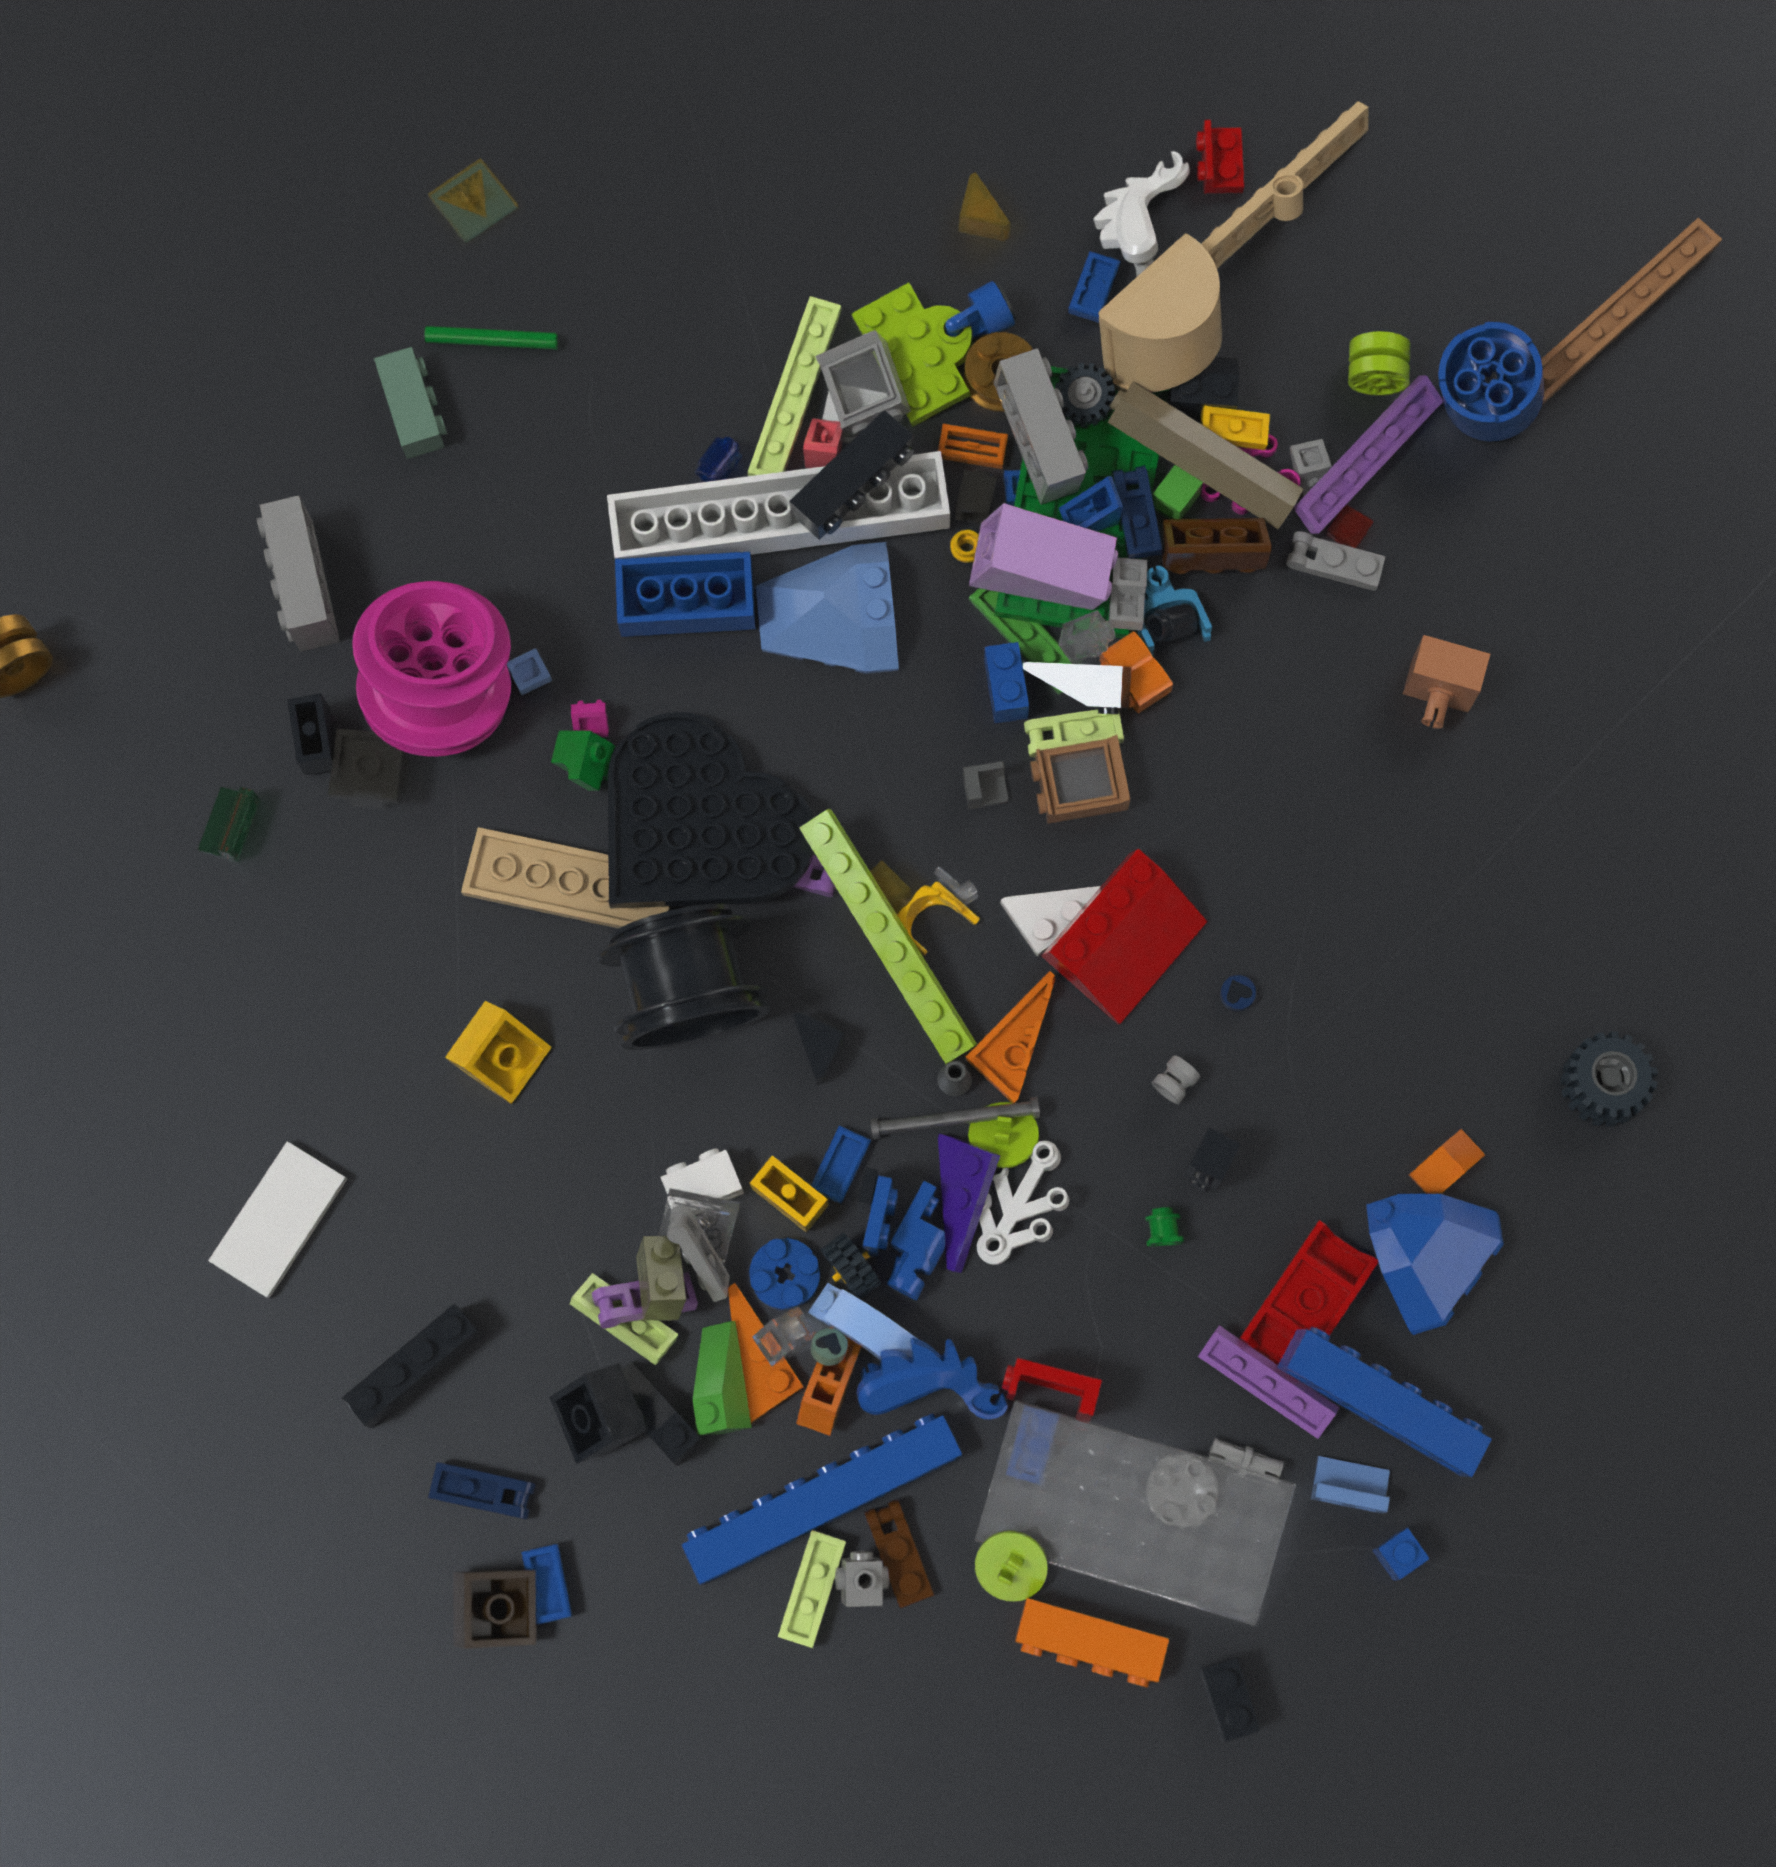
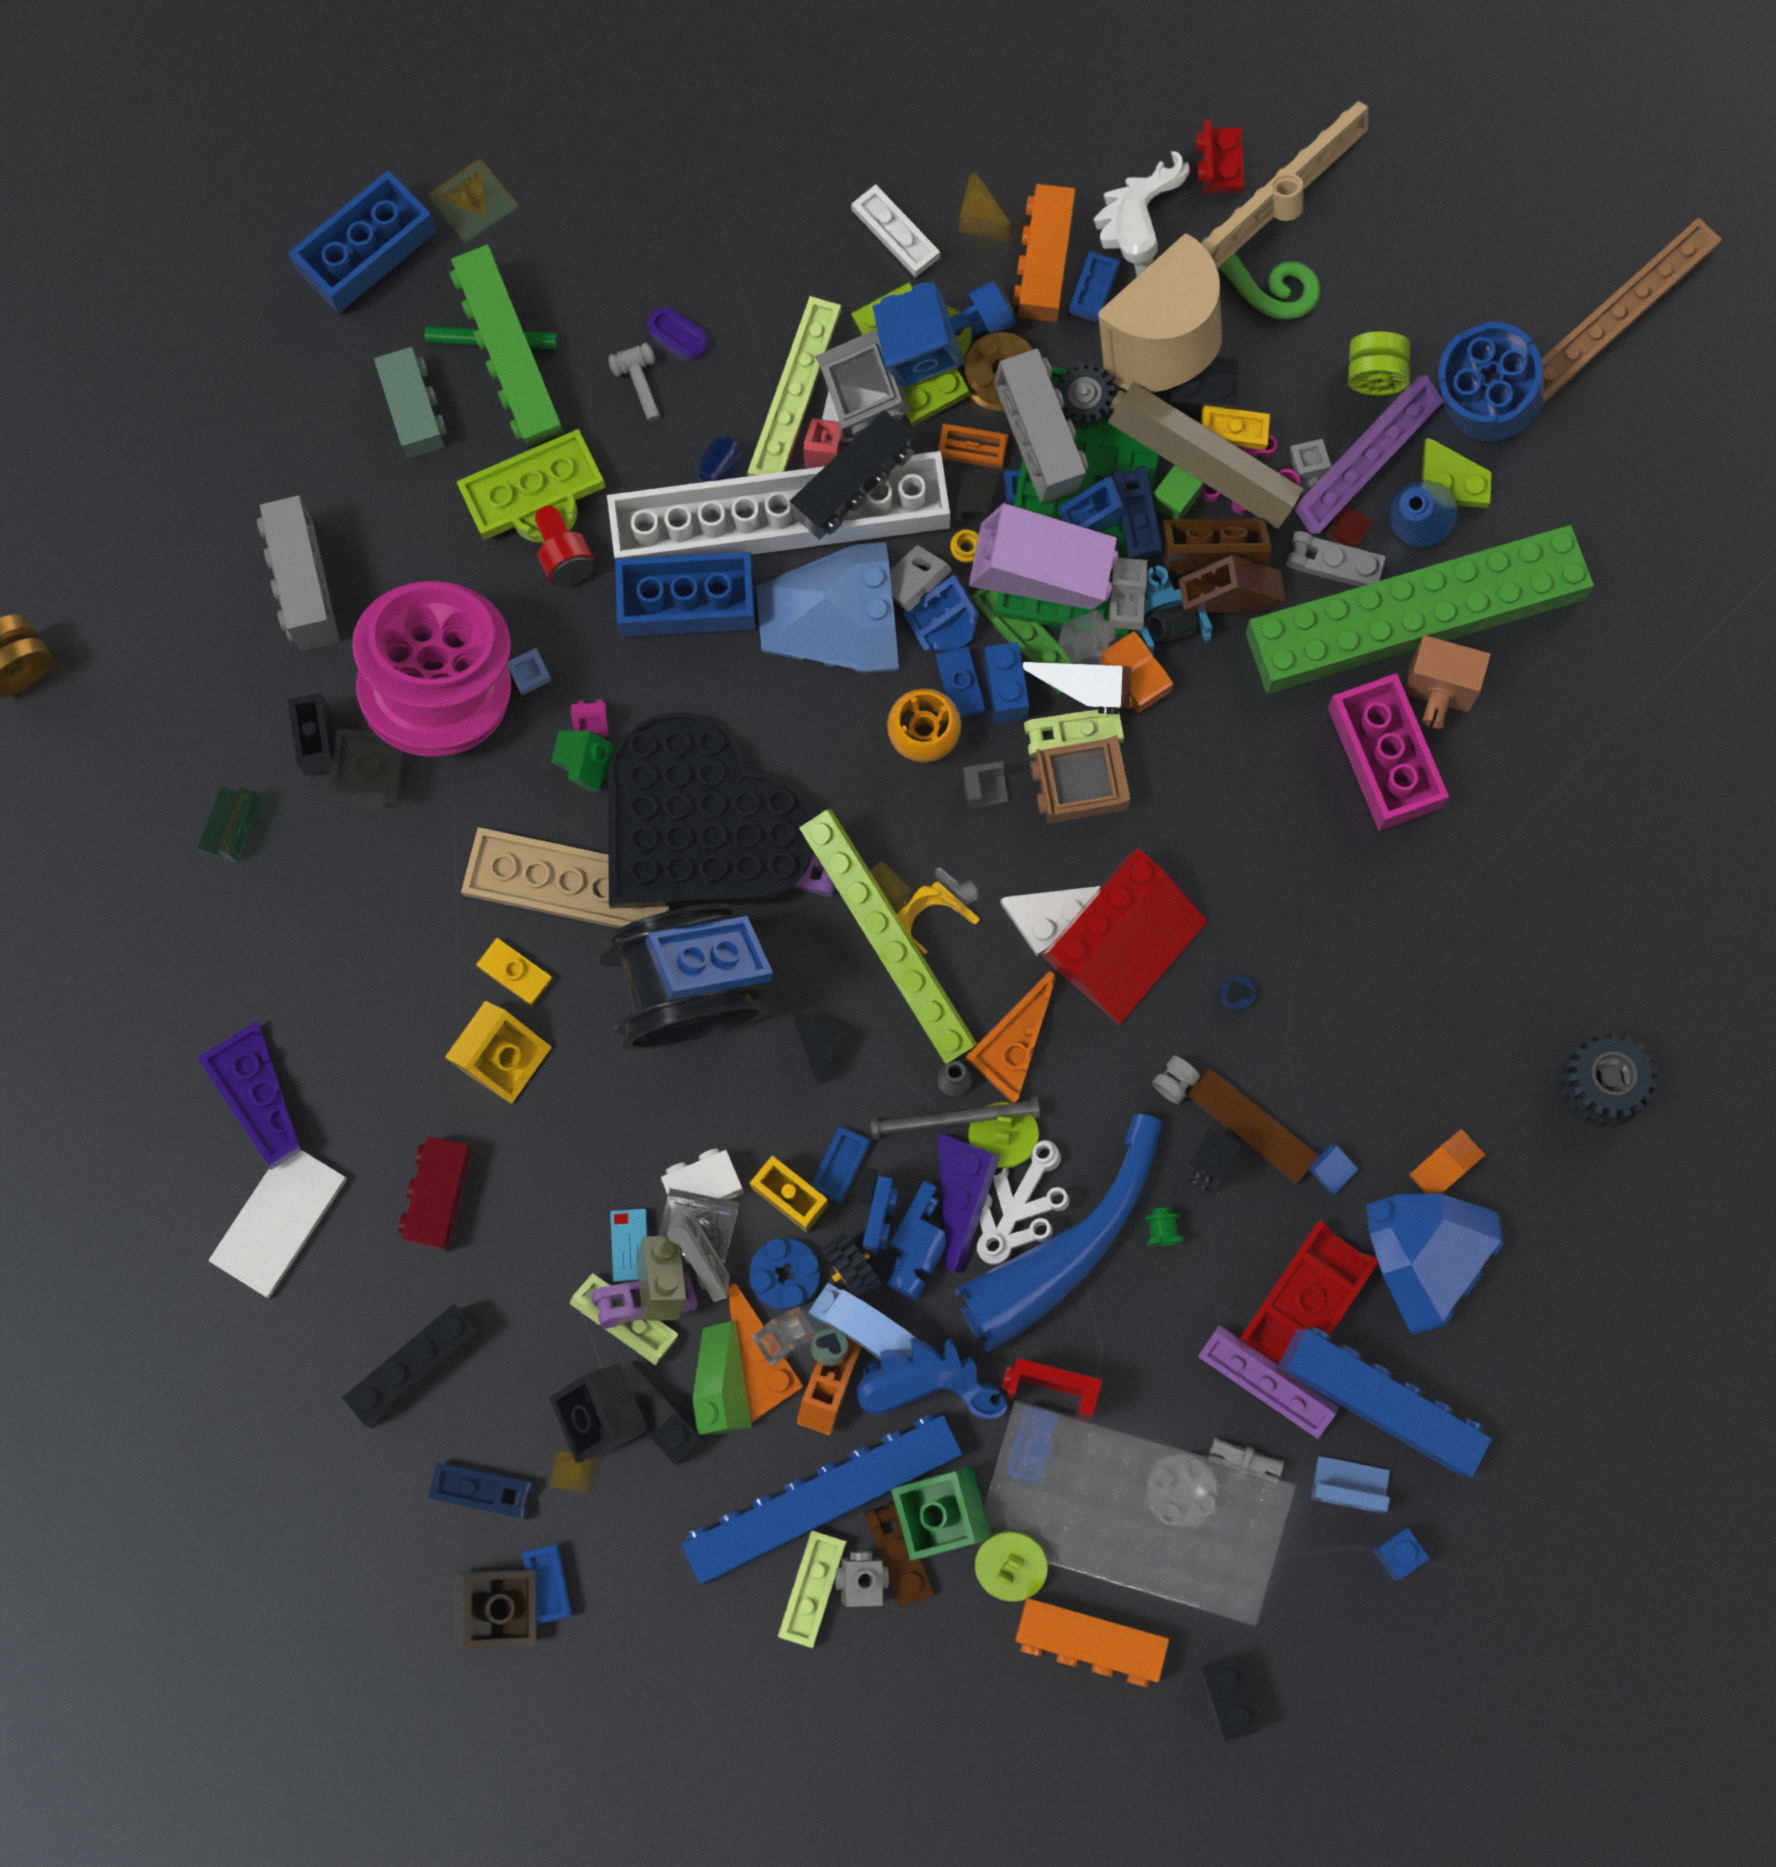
none -> dark purple wing [197,1021,301,1170]
none -> blue brick [288,170,437,314]
none -> dark red brick [398,1136,473,1253]
none -> bright green brick [449,244,564,448]
none -> lime plate [457,429,606,587]
none -> yellow plate [476,938,553,1006]
none -> clear yellow plate [550,1451,592,1493]
none -> light grey piece [608,342,660,422]
none -> medium azure tile [610,1209,648,1283]
none -> blue plate [645,916,773,1000]
none -> dark purple tile [648,308,708,361]
none -> white plate [851,185,940,277]
none -> blue slope [872,282,965,388]
none -> light orange wheel [887,688,962,763]
none -> light grey piece [890,545,952,612]
none -> green brick [891,1466,992,1561]
none -> blue slope [902,574,979,651]
none -> blue plate [935,647,985,718]
none -> blue brick [955,1114,1163,1352]
none -> orange brick [1013,184,1075,323]
none -> reddish brown slope [1178,555,1286,614]
none -> reddish brown tile [1187,1068,1319,1185]
none -> bright green plant [1199,237,1320,320]
none -> bright green brick [1245,525,1594,694]
none -> blue tile [1308,1144,1358,1195]
none -> dark pink brick [1328,673,1449,831]
none -> blue cone [1389,480,1458,548]
none -> lime wing [1422,438,1491,508]

